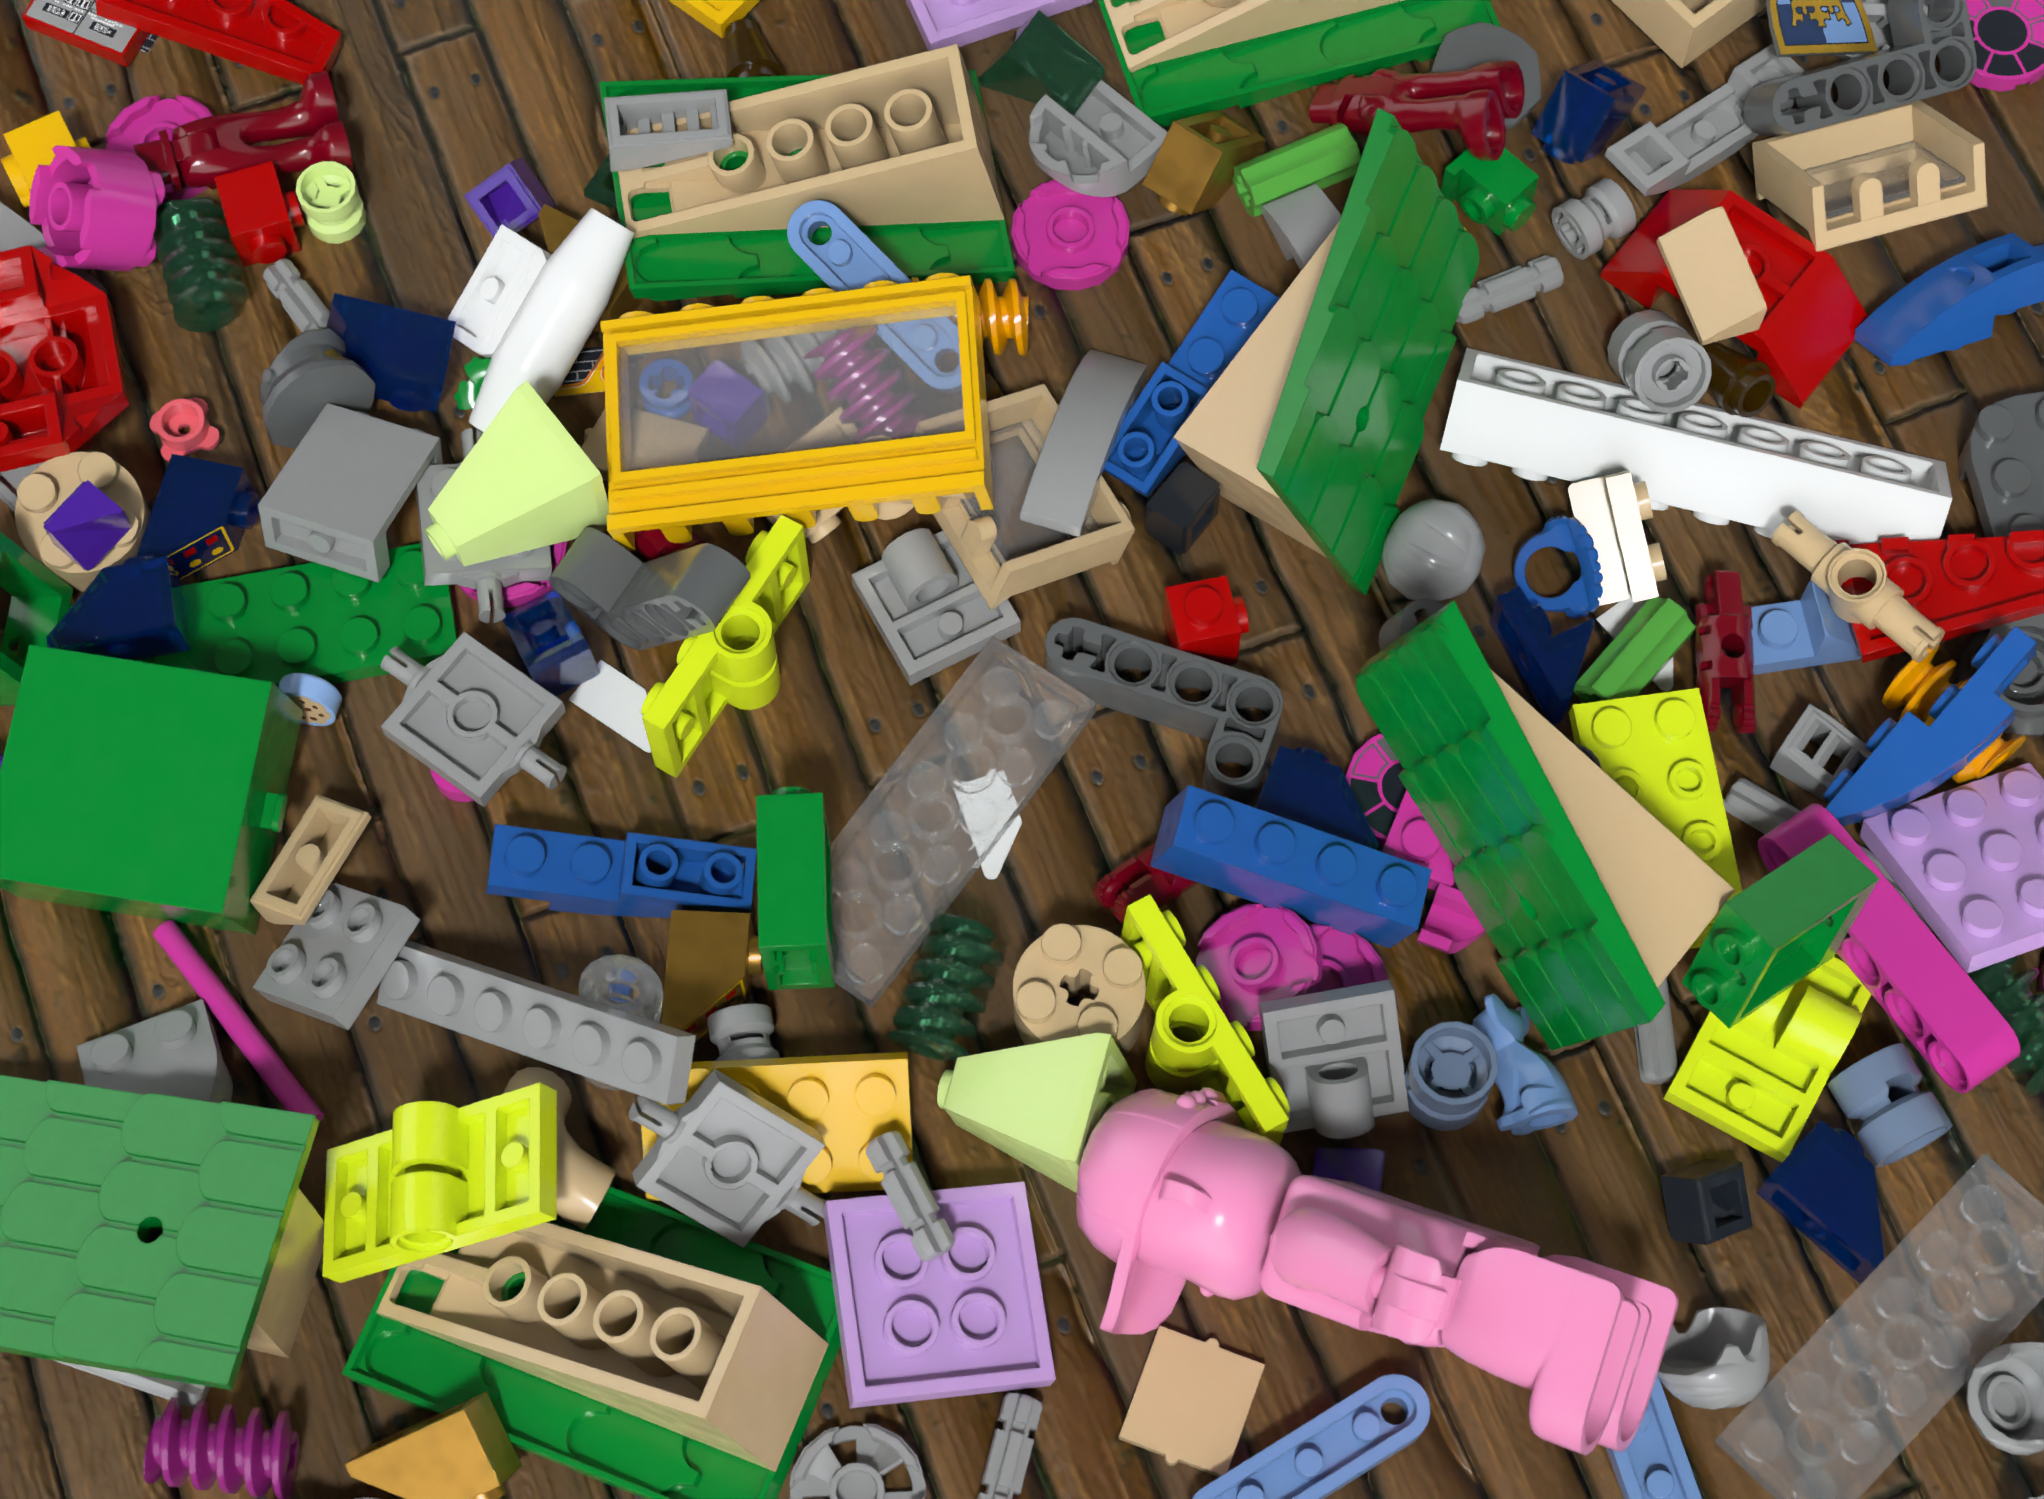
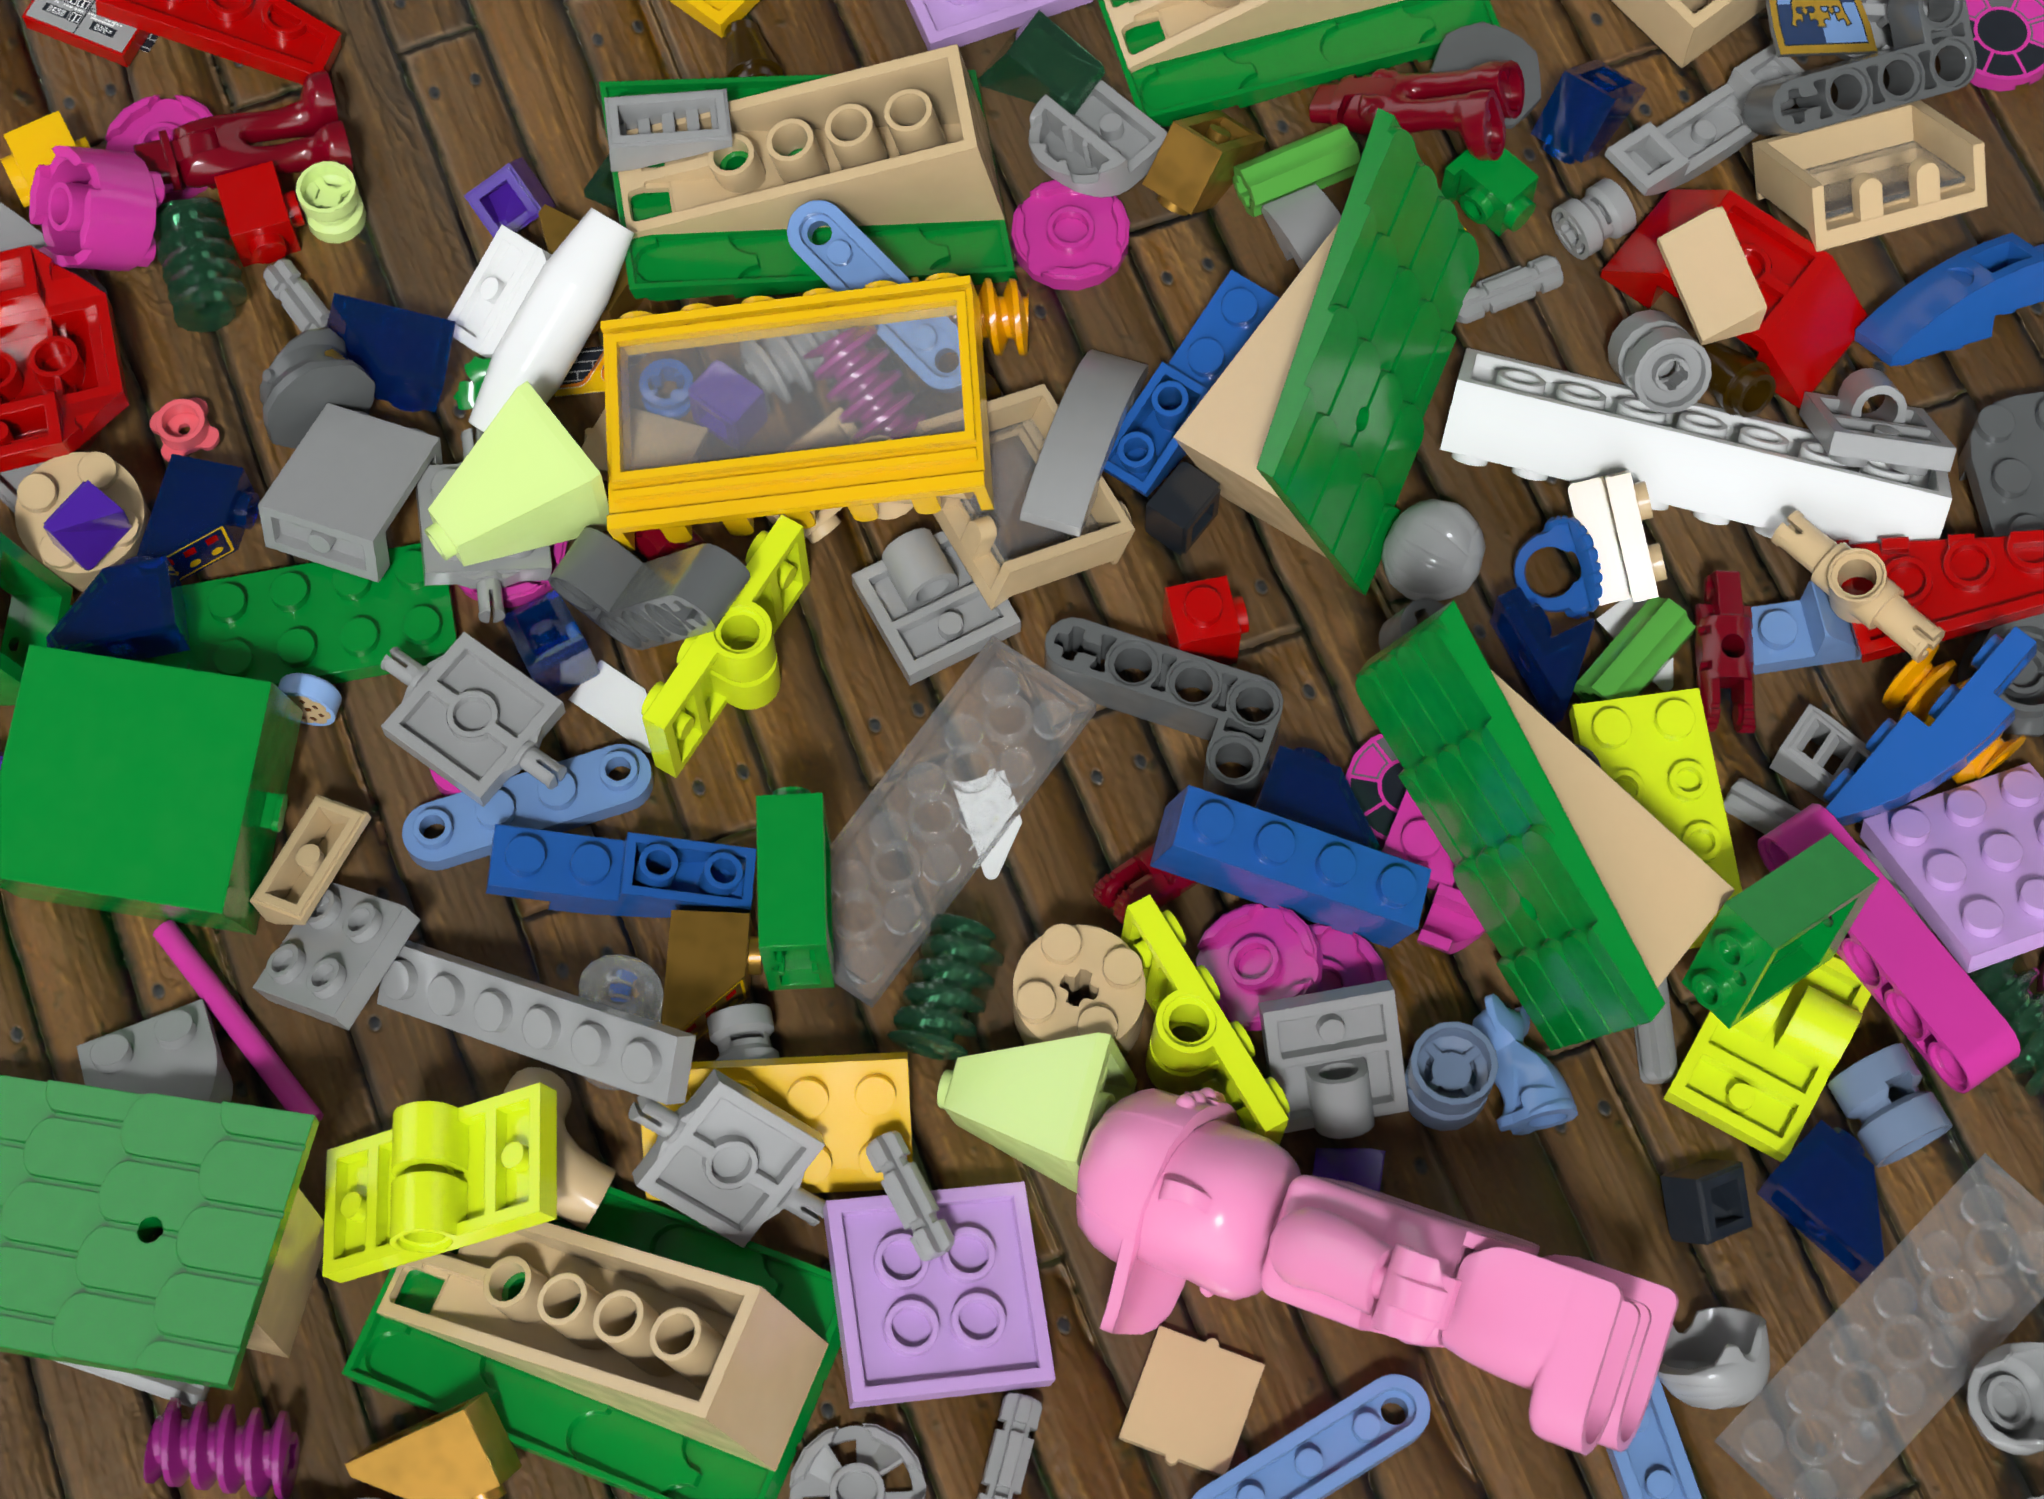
none -> medium blue plate [402,744,654,870]
none -> light grey plate [1799,368,1957,476]

